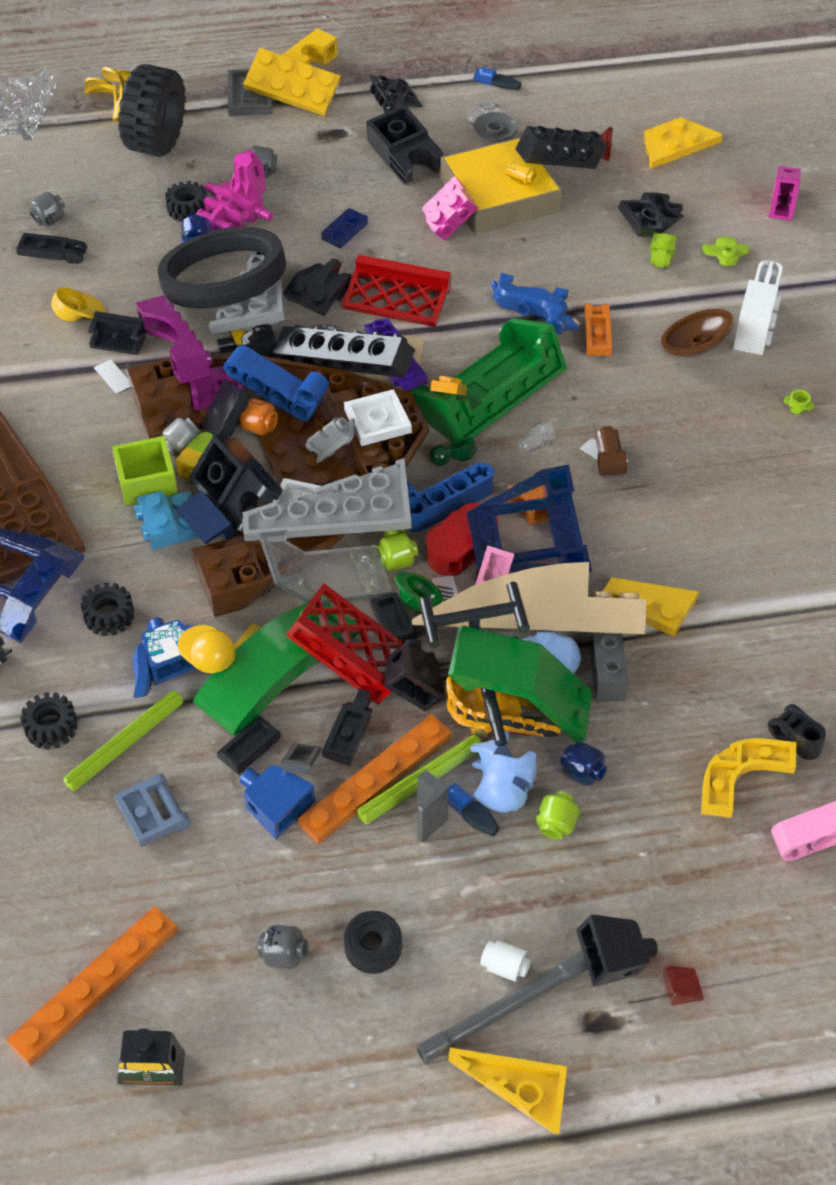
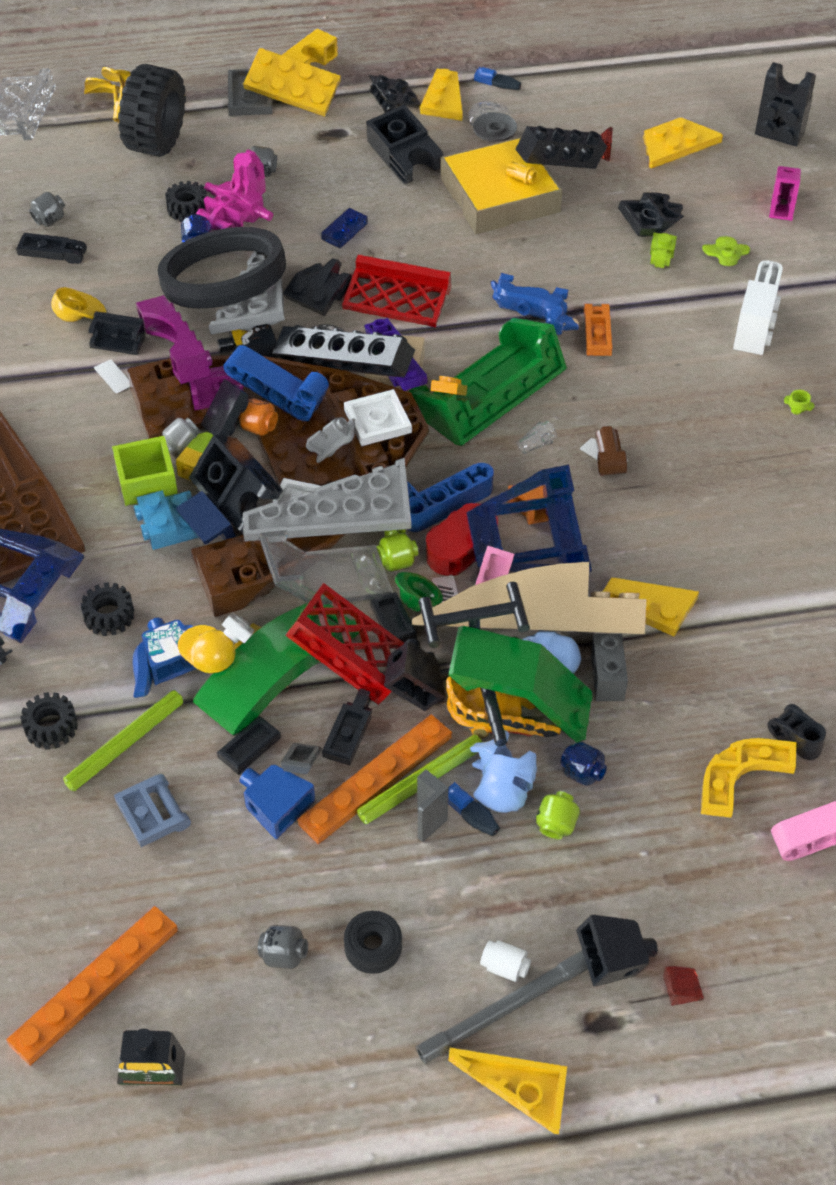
plate [422,176,478,241] -> none
dark green plate [429,437,477,466] -> none
reddish brown dish [661,309,735,357] -> none
none -> white hinge [222,612,254,643]
none -> yellow wing [420,68,463,121]
none -> black brick [755,62,816,147]

